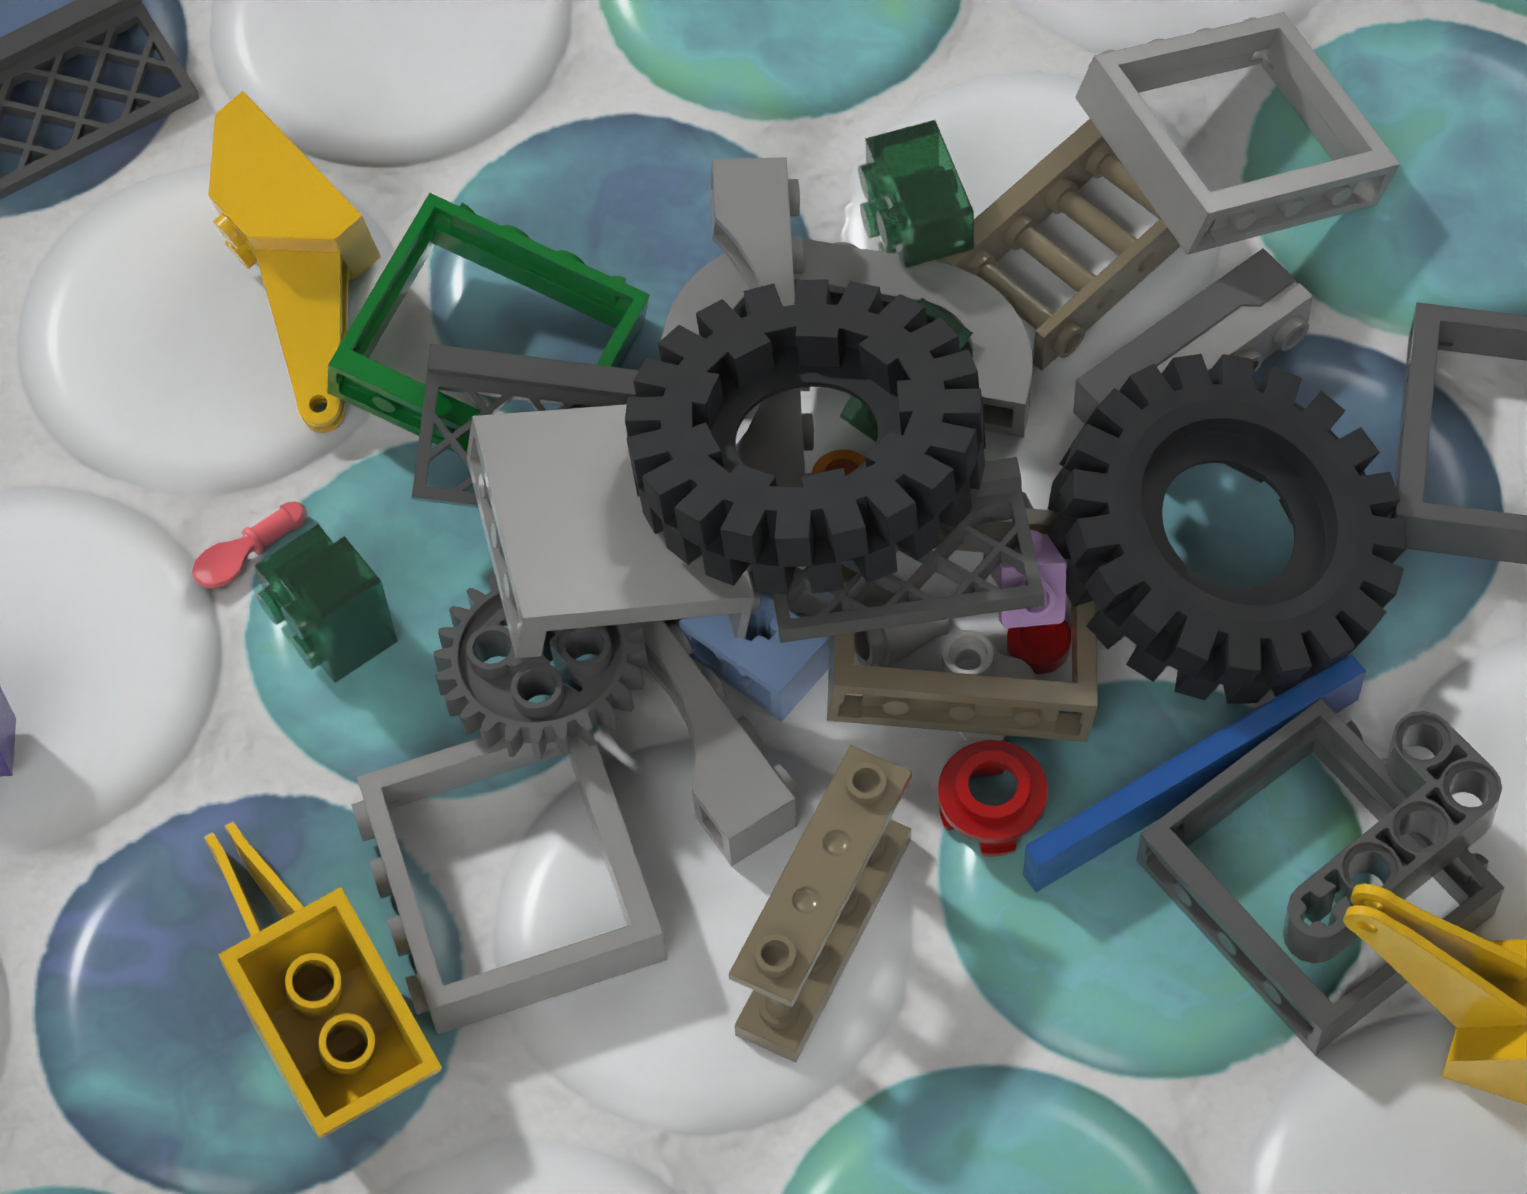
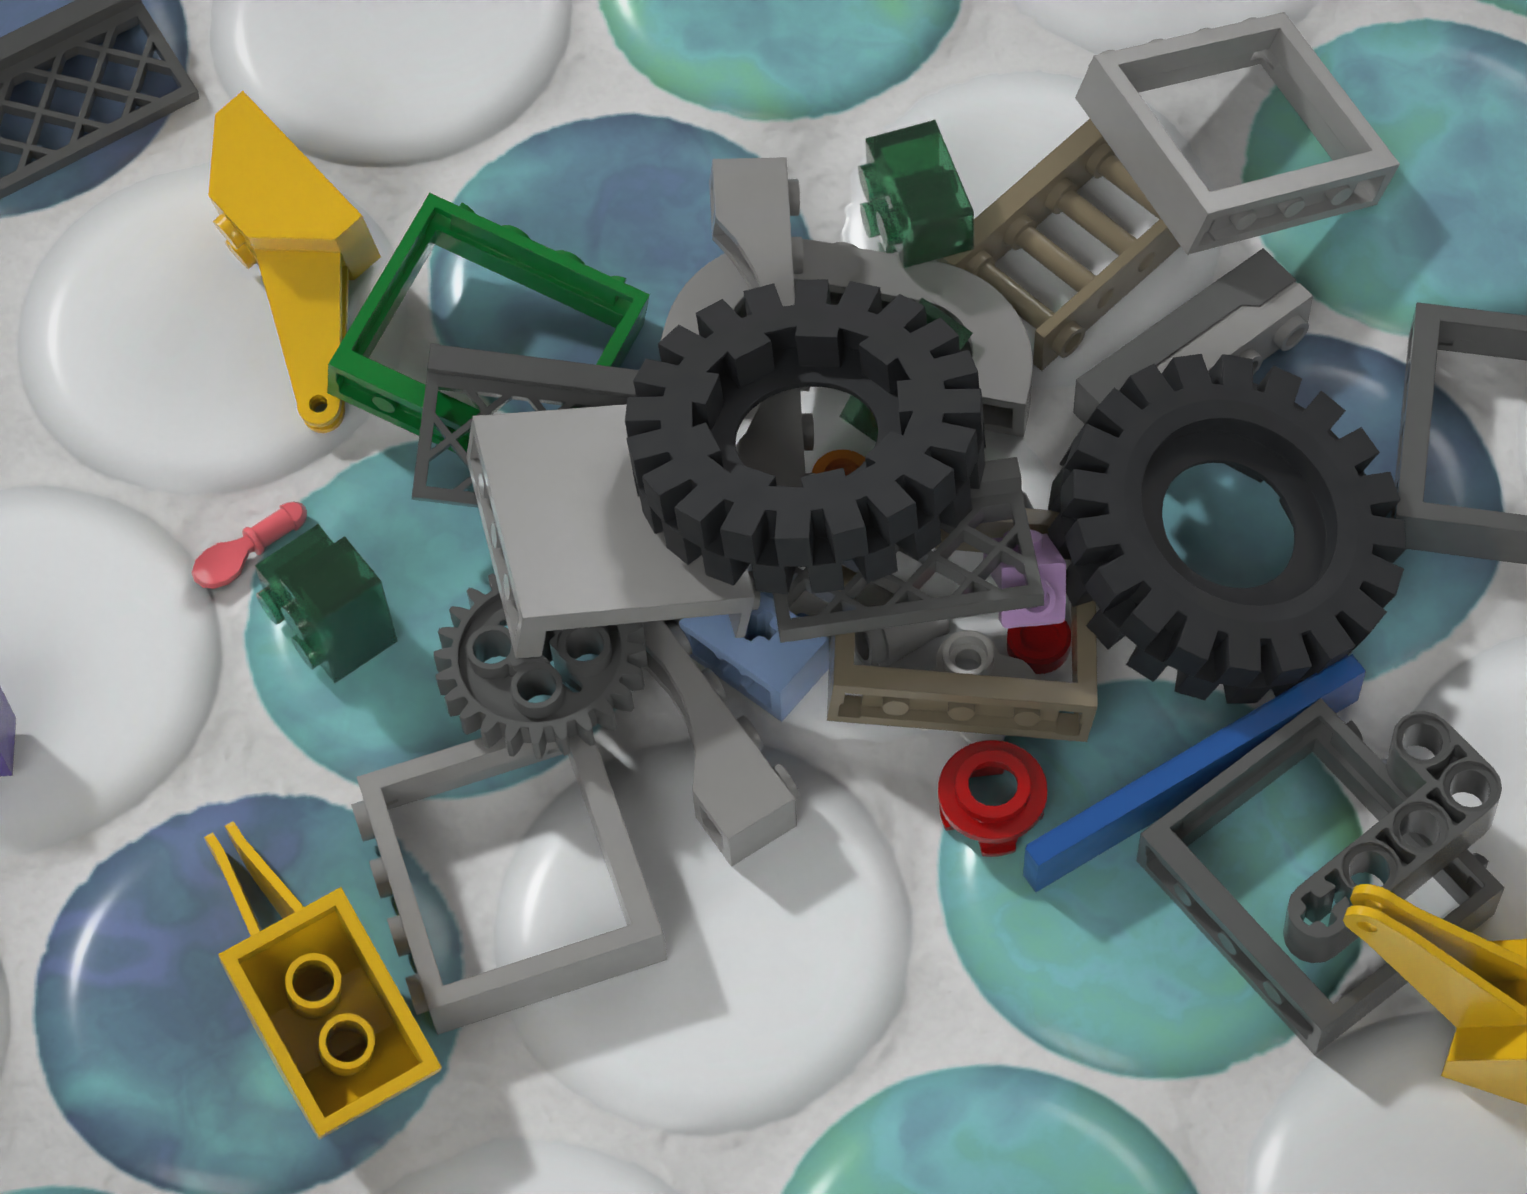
dark tan fence [729,745,912,1063] -> none

